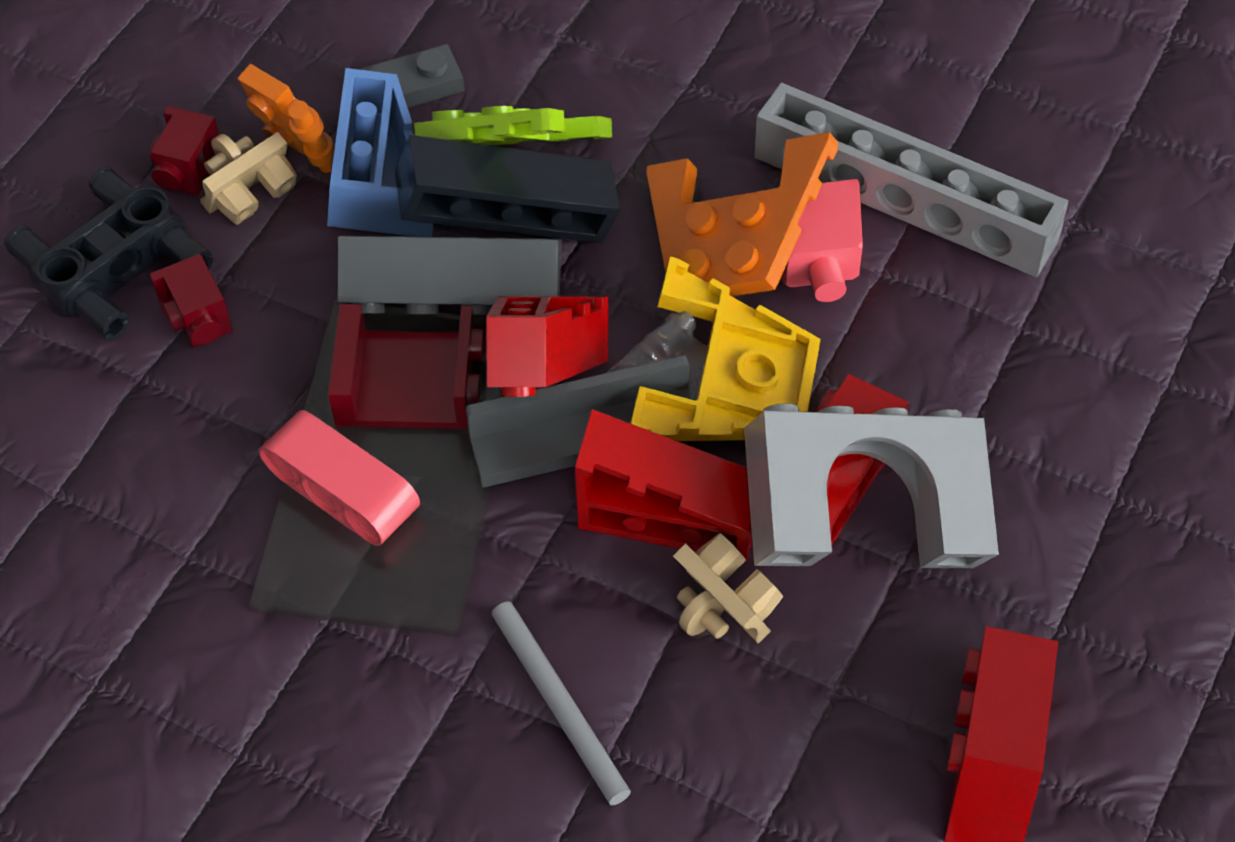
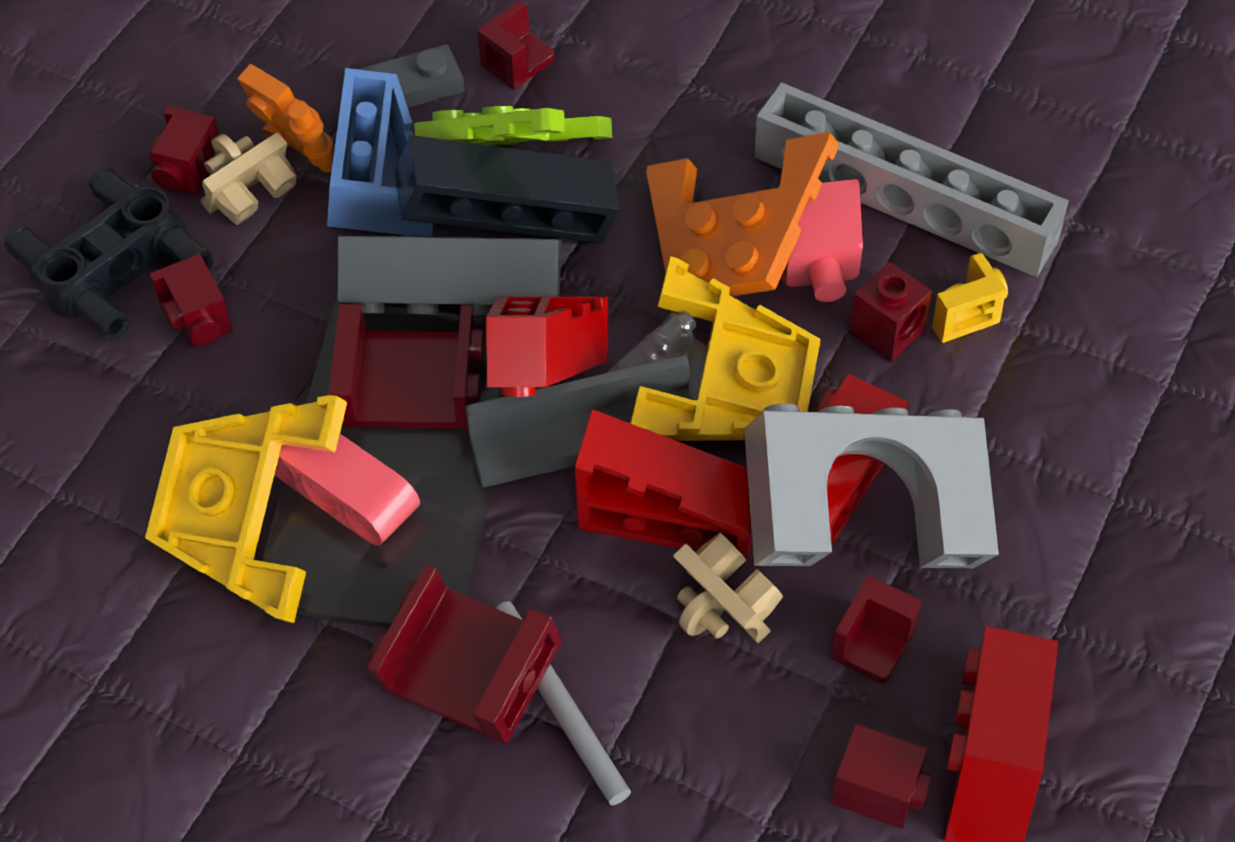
none -> yellow wing [145,395,347,623]
none -> dark red panel [367,564,563,745]
none -> dark red panel [477,1,555,90]
none -> dark red panel [831,575,922,683]
none -> dark red brick [831,724,933,829]
none -> dark red brick [849,261,932,362]
none -> yellow bracket [932,252,1008,343]

